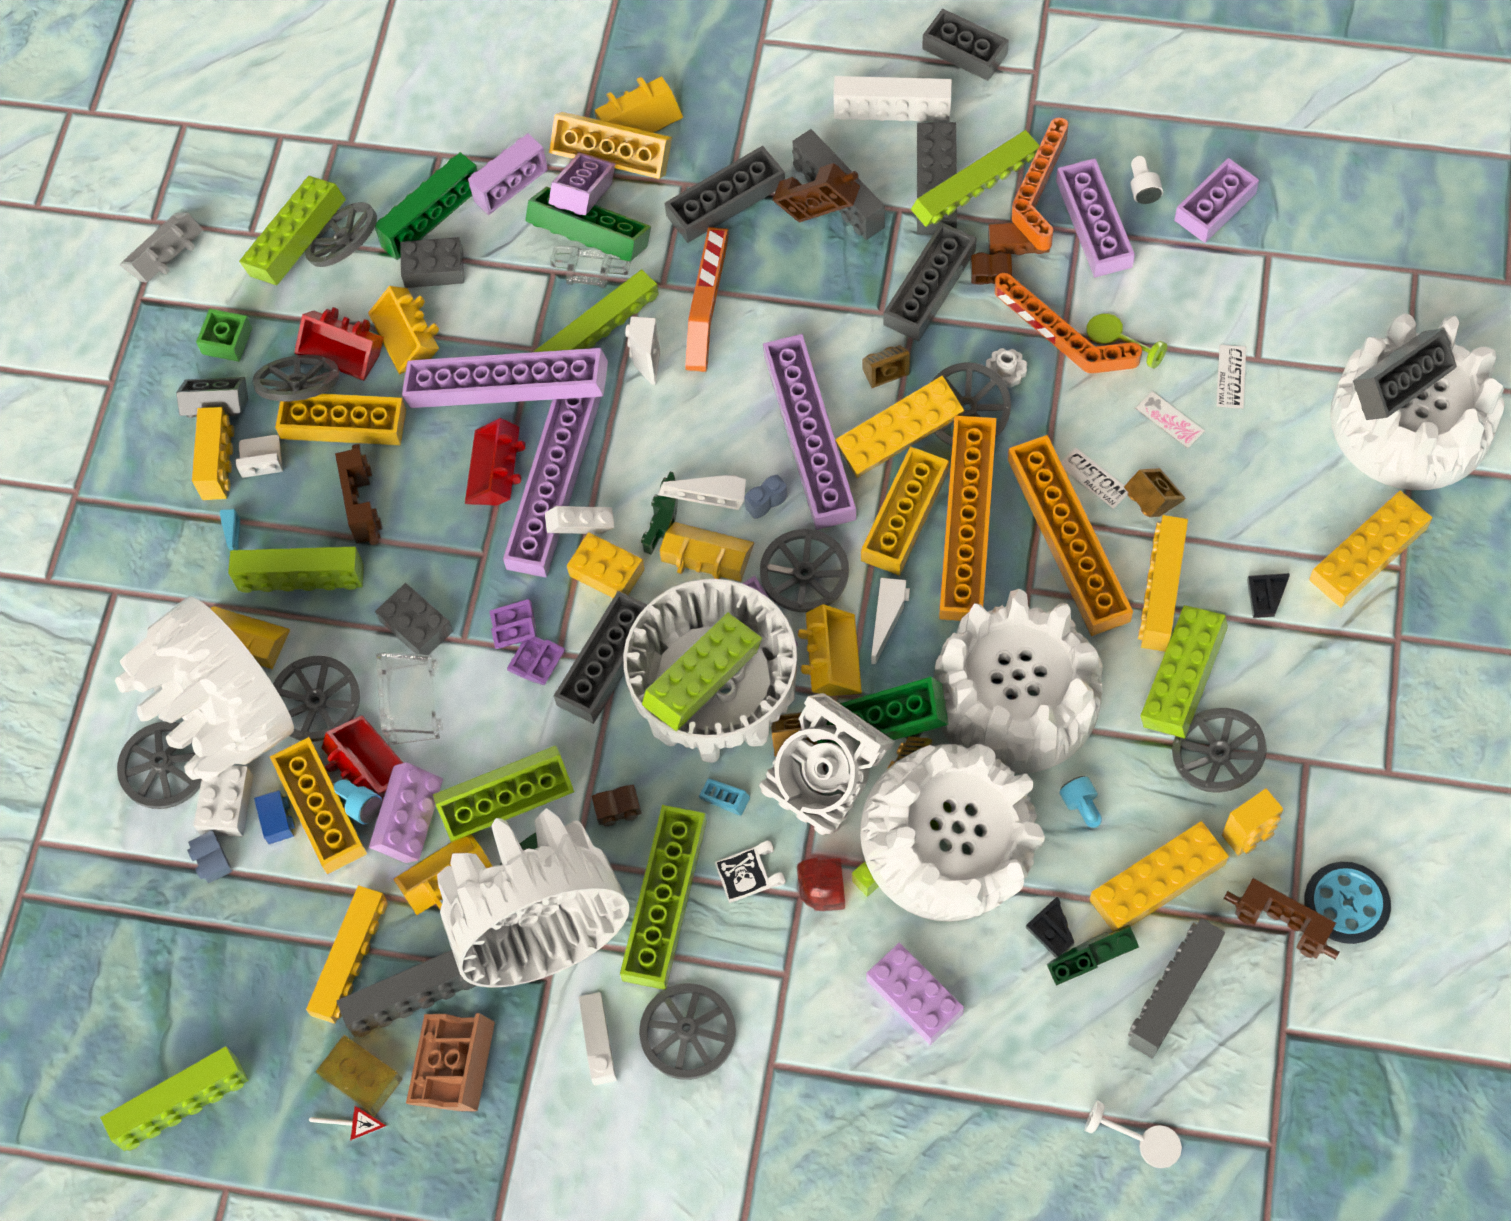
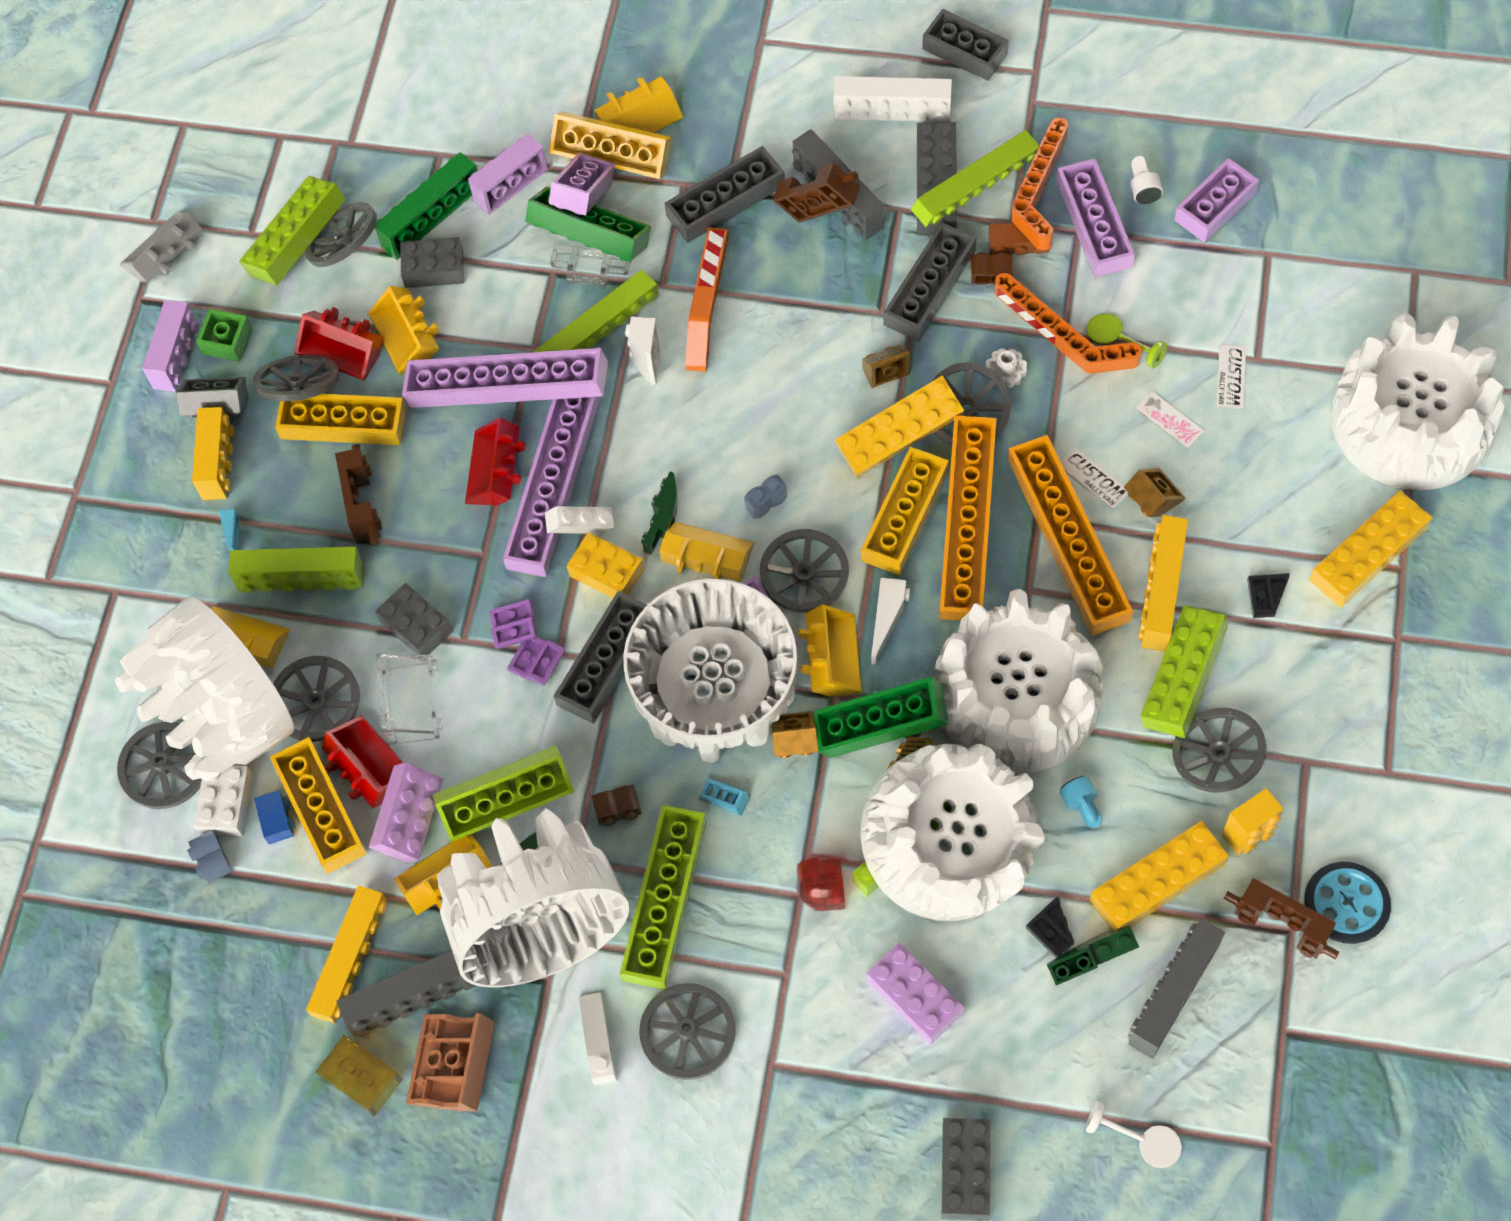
lime brick [100,1046,249,1151] -> none
white bracket [236,435,283,478] -> none
piece [309,1106,386,1141] -> none
medium azure piece [334,780,382,824] -> none
lime brick [642,612,762,731] -> none
white slope [658,475,746,510] -> none
flag [715,840,786,903] -> none
white brick [759,693,895,835] -> none
lavender brick [763,334,856,530] -> none
dark grey brick [1353,328,1457,420] -> none
none -> lavender brick [142,300,199,392]
none -> dark grey brick [941,1118,990,1220]

